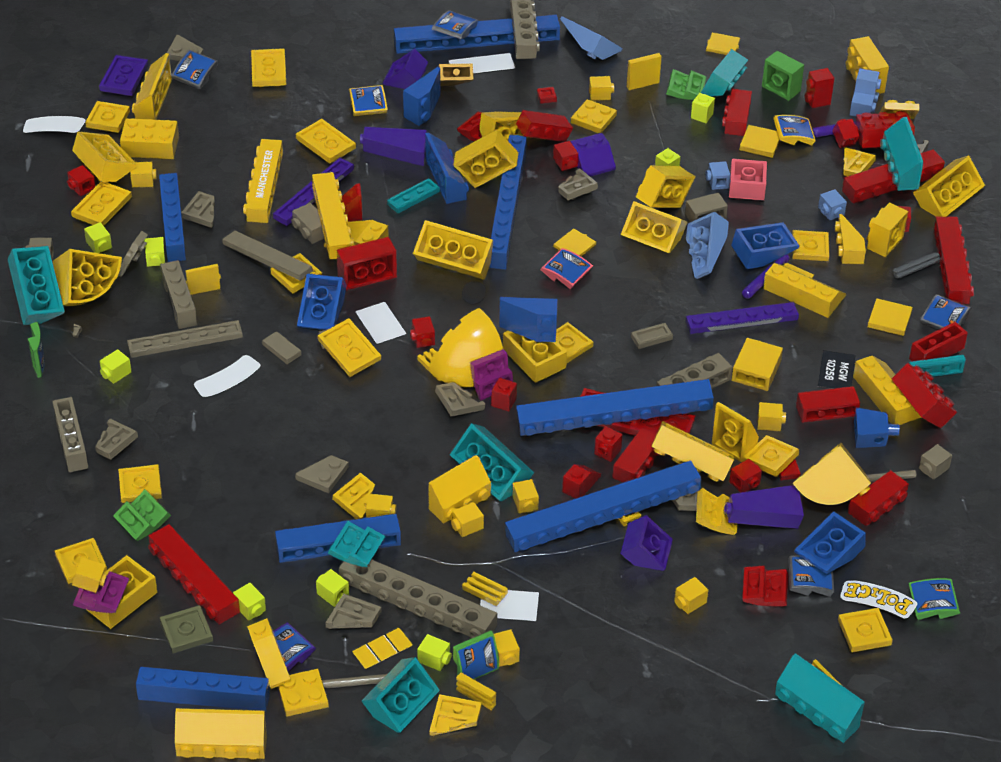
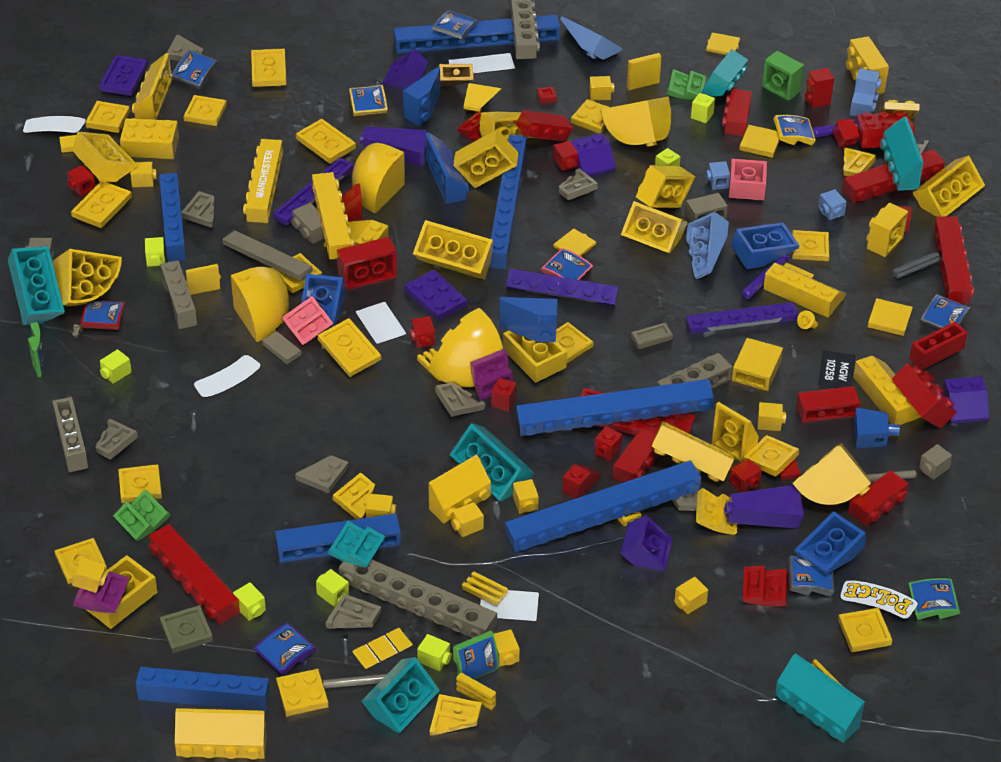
neon yellow brick [84,222,112,253] -> none
dark tan wing [118,231,148,277] -> none
dark tan tile [127,320,243,358] -> none
yellow slope [247,618,291,689] -> none
teal tile [387,178,440,213] -> none
yellow slope [835,214,866,264] -> none
teal tile [909,355,966,377] -> none
none -> yellow tile [60,135,76,153]
none -> slope [81,301,126,330]
none -> yellow tile [183,95,227,126]
none -> yellow brick [231,267,289,342]
none -> coral slope [282,296,333,346]
none -> yellow brick [352,143,405,214]
none -> dark purple plate [405,270,467,321]
none -> yellow slope [464,83,502,112]
none -> dark purple plate [507,269,619,306]
none -> yellow brick [601,96,671,147]
none -> yellow plate [797,311,818,329]
none -> dark purple slope [942,376,989,423]

